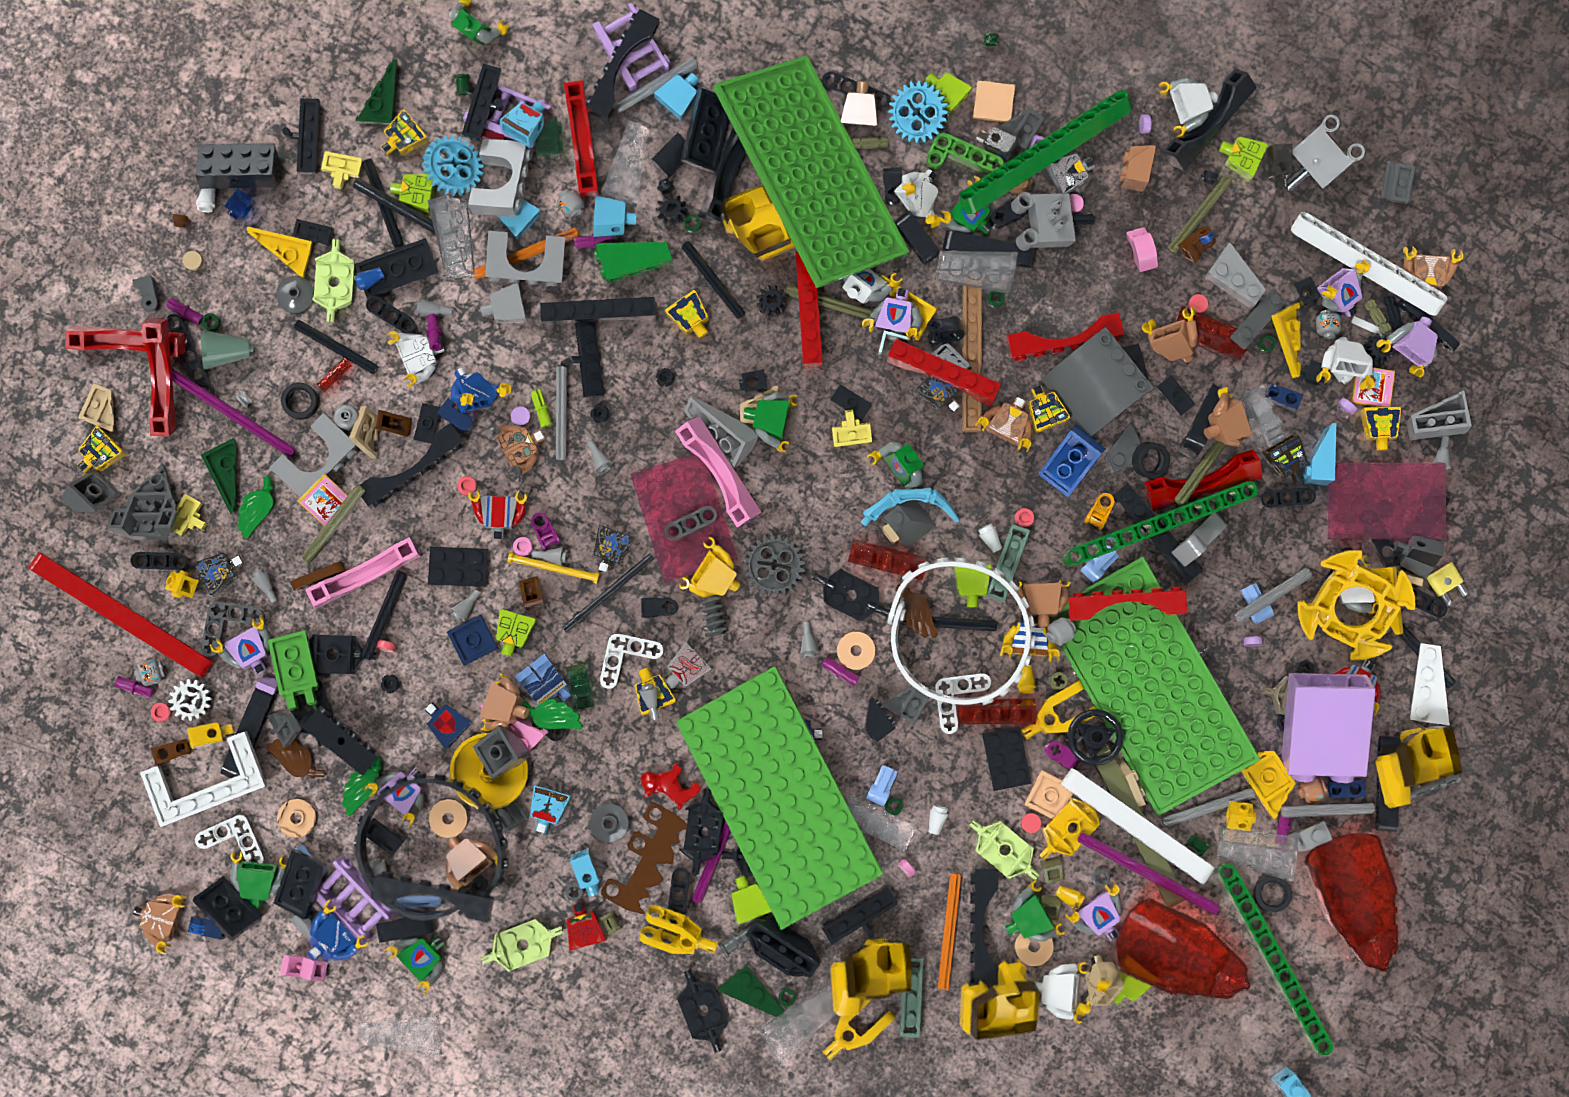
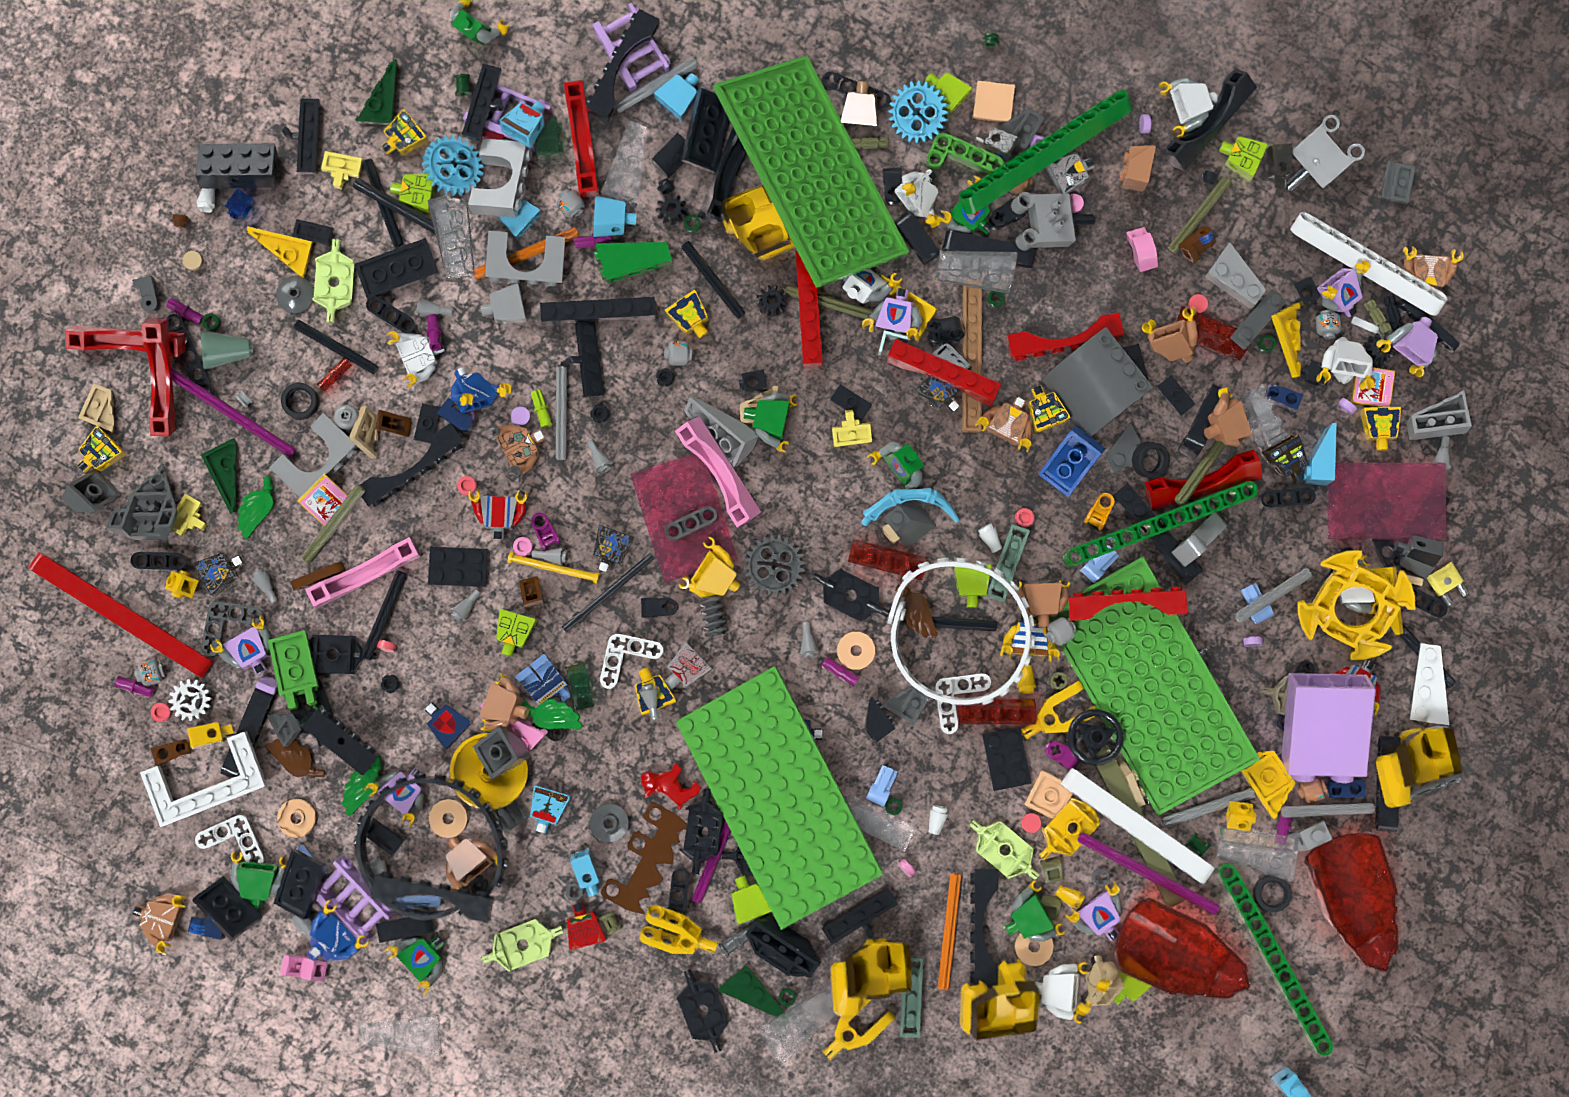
blue cone [354,267,384,290] -> none
dark blue tile [447,615,499,666] -> none
none -> light grey head [664,341,692,366]

